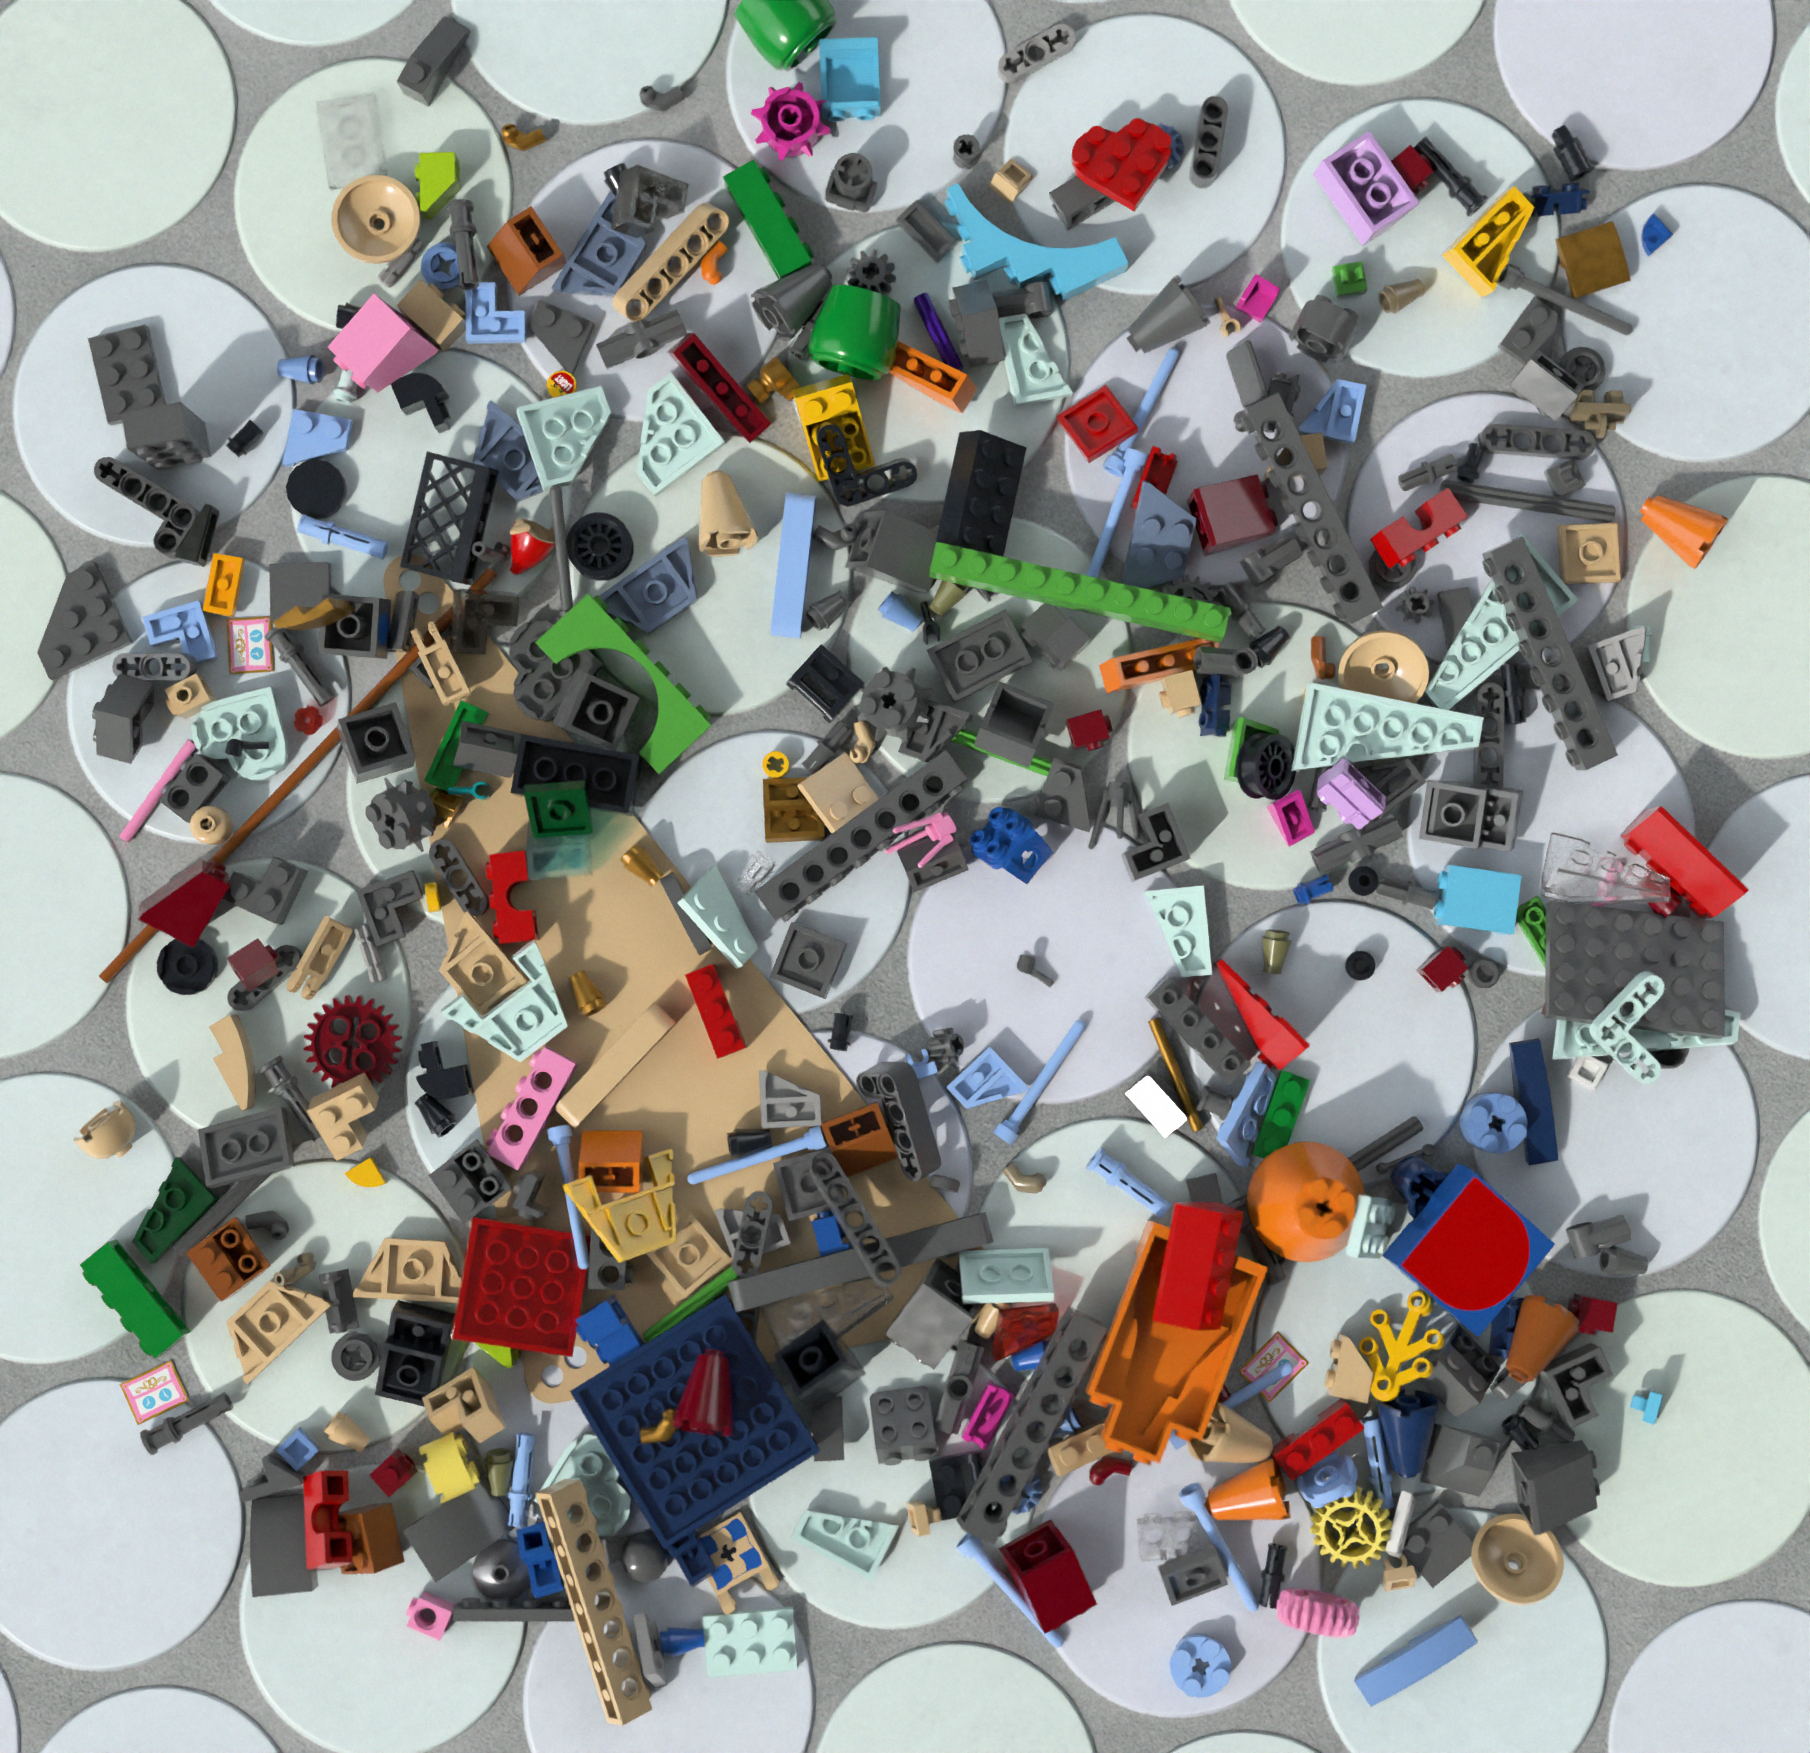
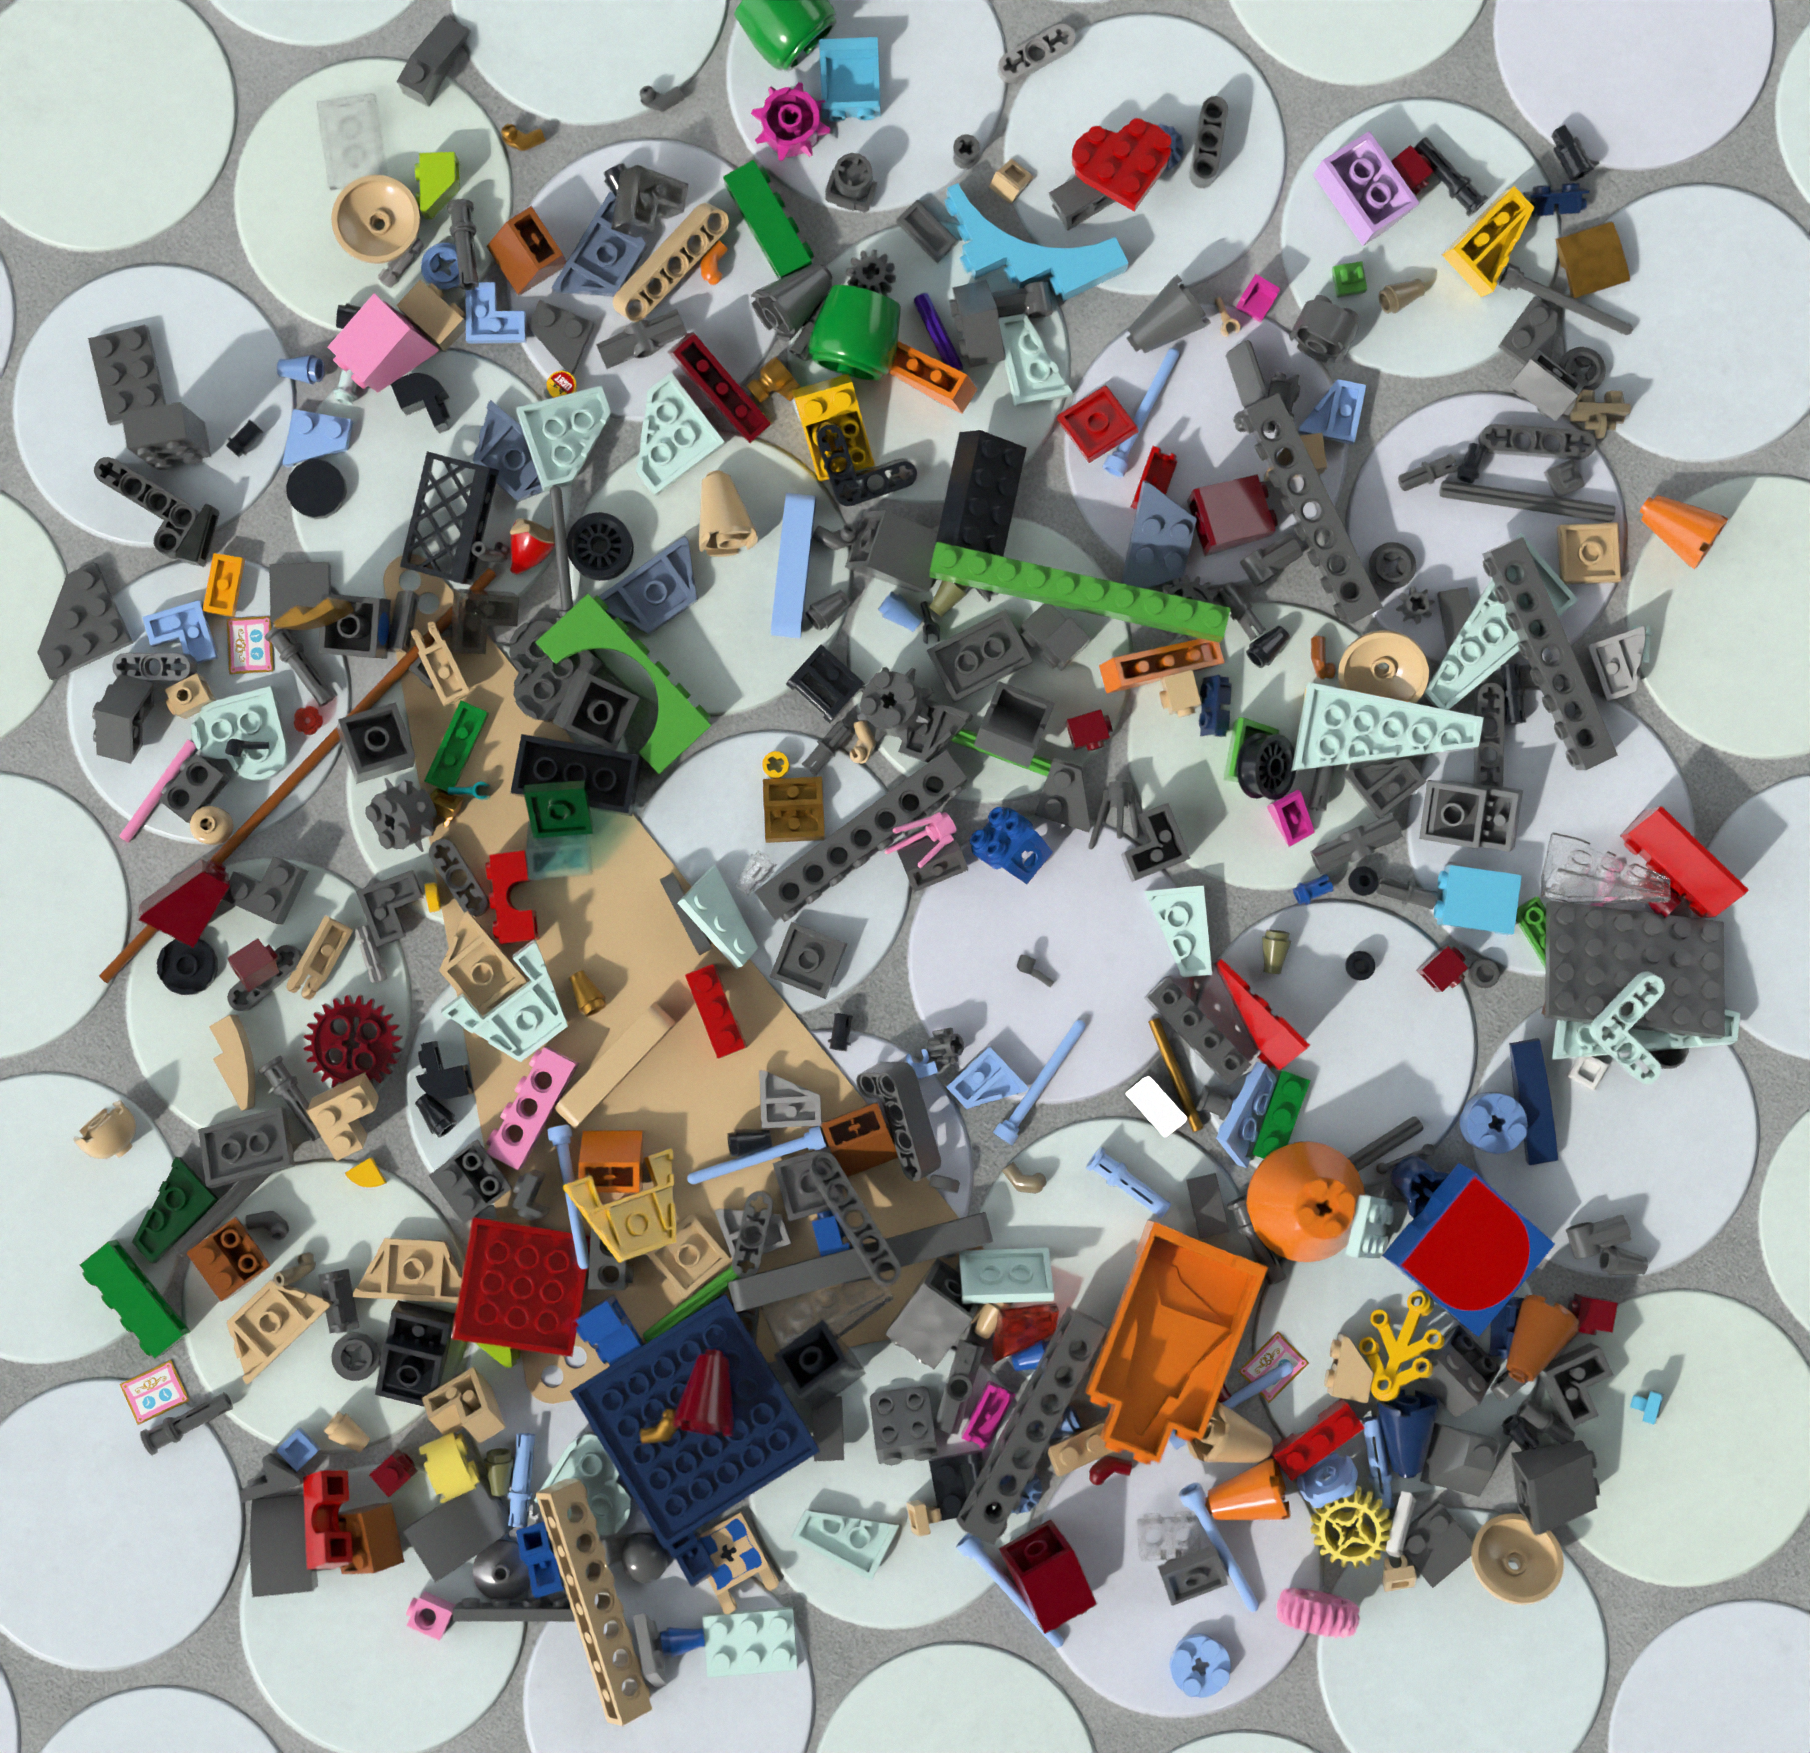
light blue pin [297,514,389,560] -> none
dark grey panel [453,721,521,778] -> none
pearl gold cone [620,843,664,887] -> none
tan plate [797,752,879,834] -> none
light blue piece [1086,448,1149,578] -> none
red slope [1152,1202,1244,1331] -> none
dark grey piece [1194,647,1258,679] -> none
black pin [1258,1543,1288,1609] -> none
lavender brick [1317,758,1386,830] -> none
medium blue slope [1354,1615,1478,1707] -> none
red arch [1370,488,1468,569] -> none
blue tile [1641,213,1673,256] -> none

